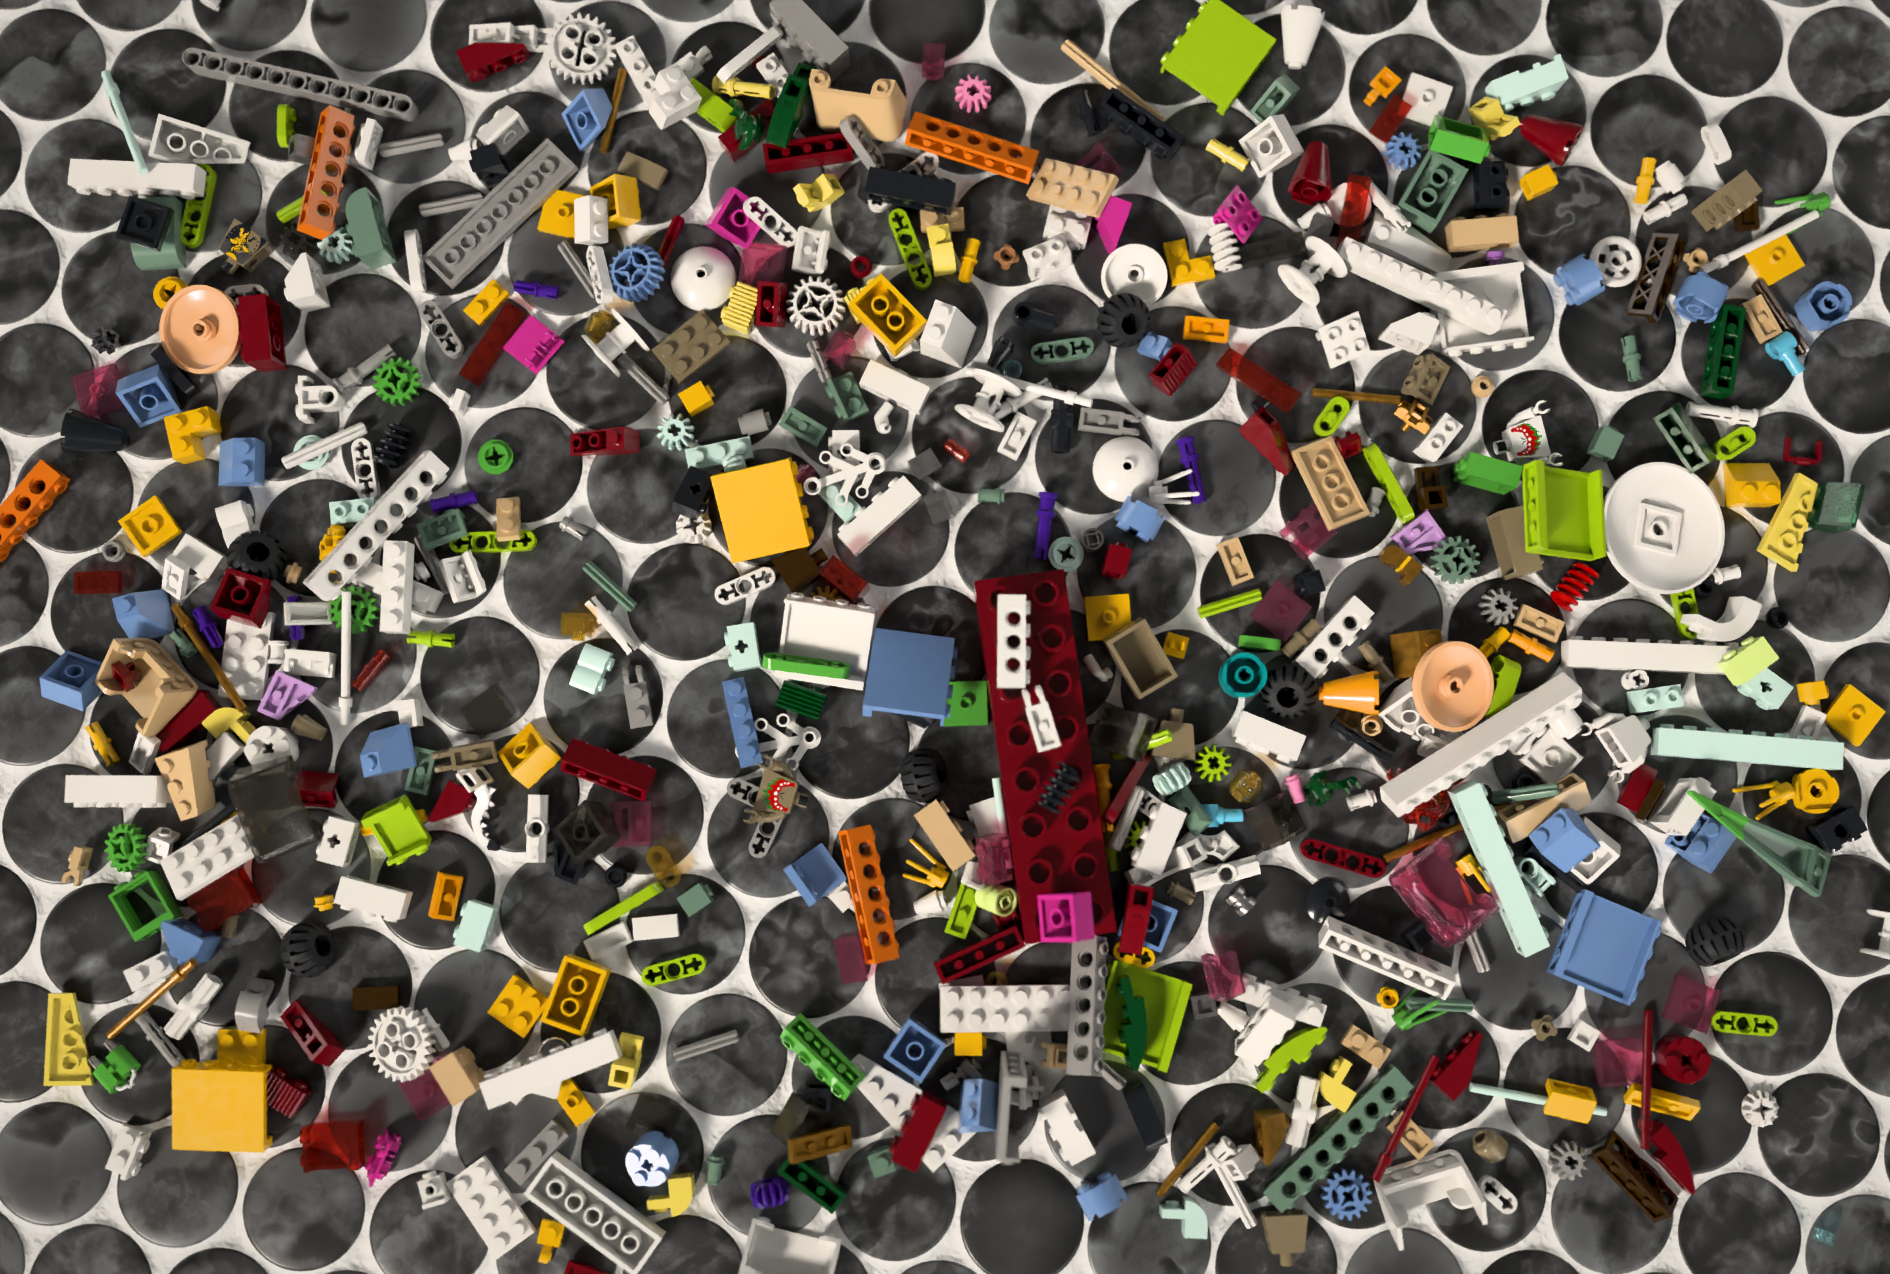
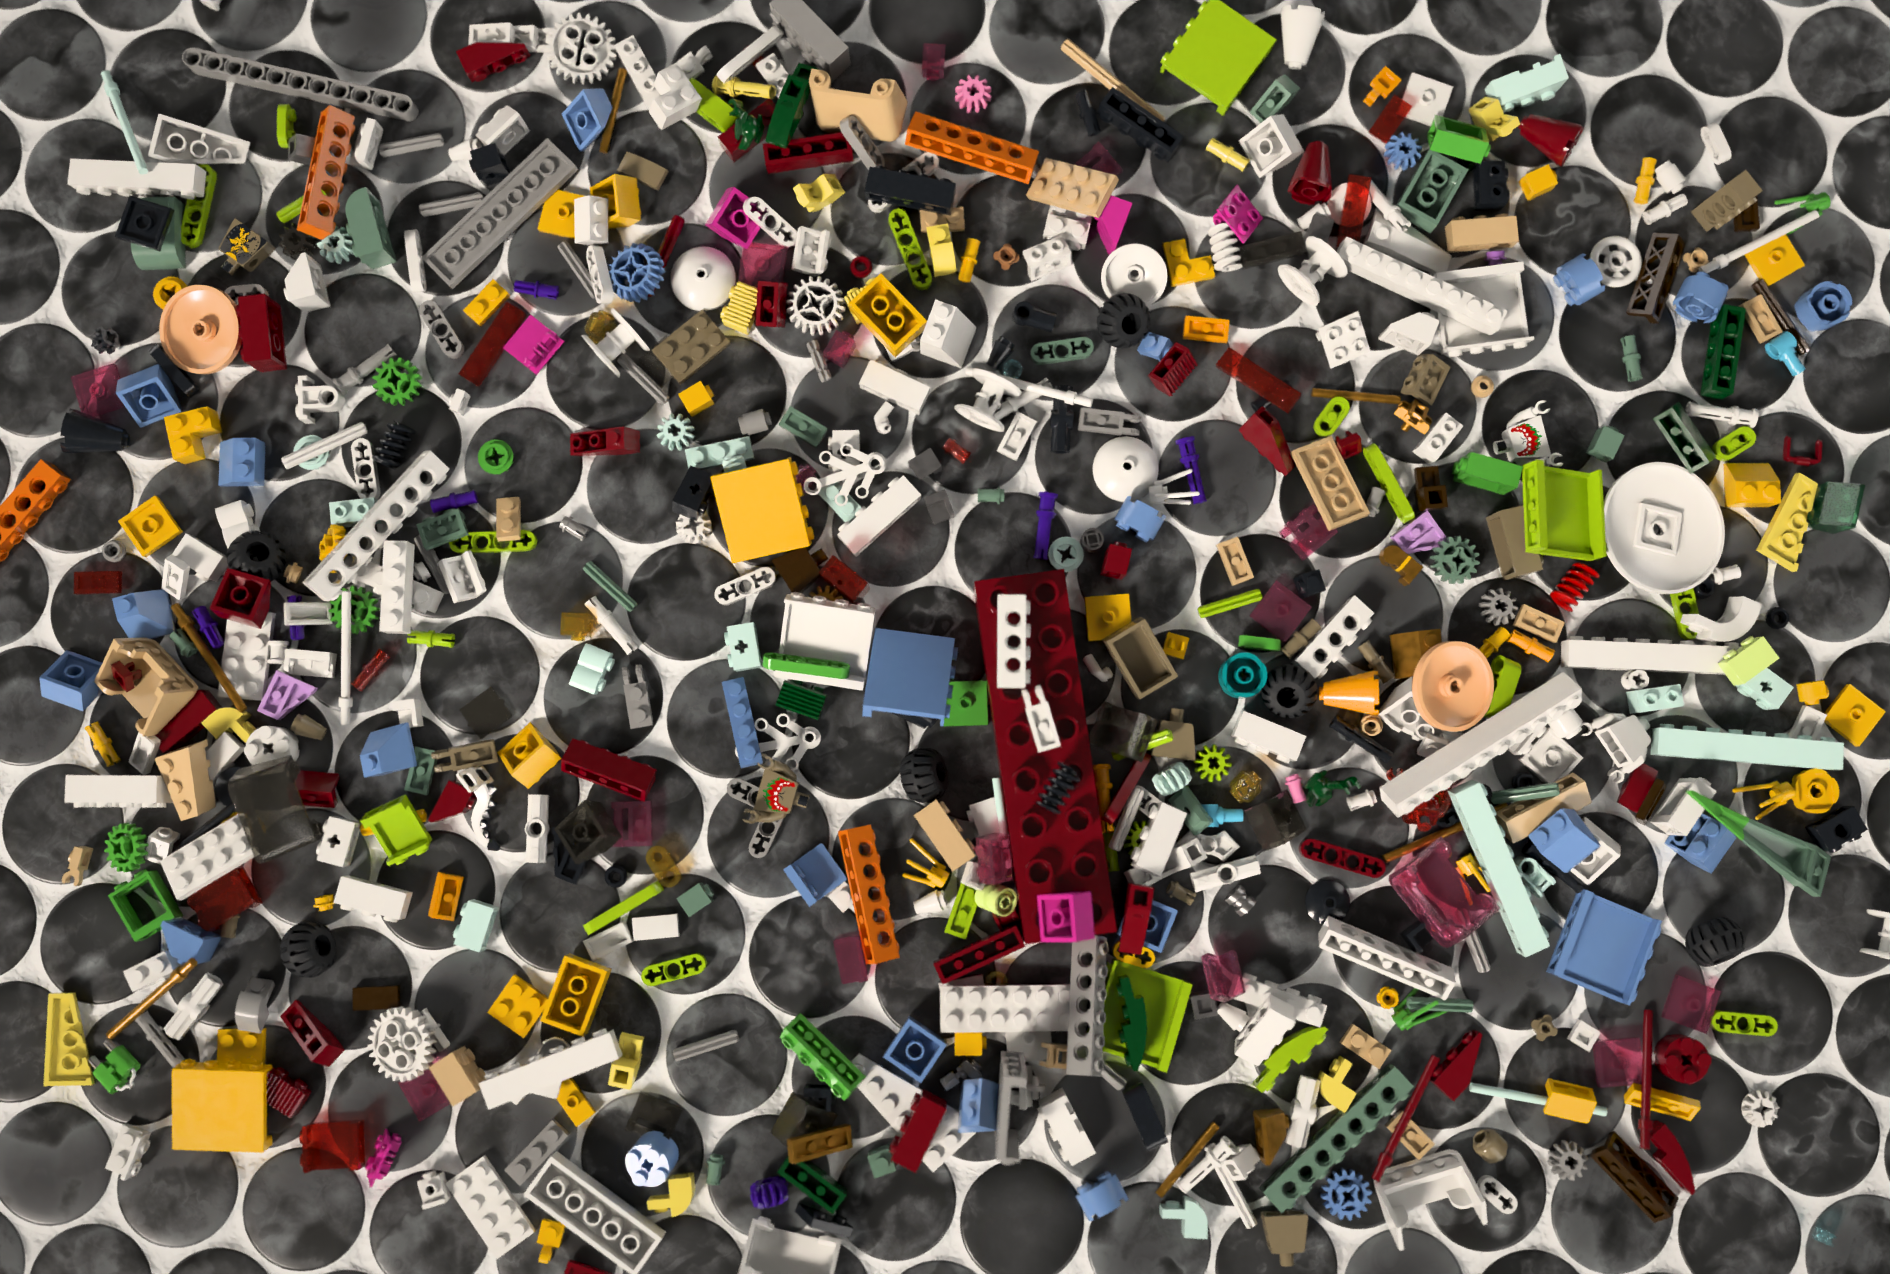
sand green bracket [825,371,869,423] -> none
none -> black wing [795,1203,853,1237]

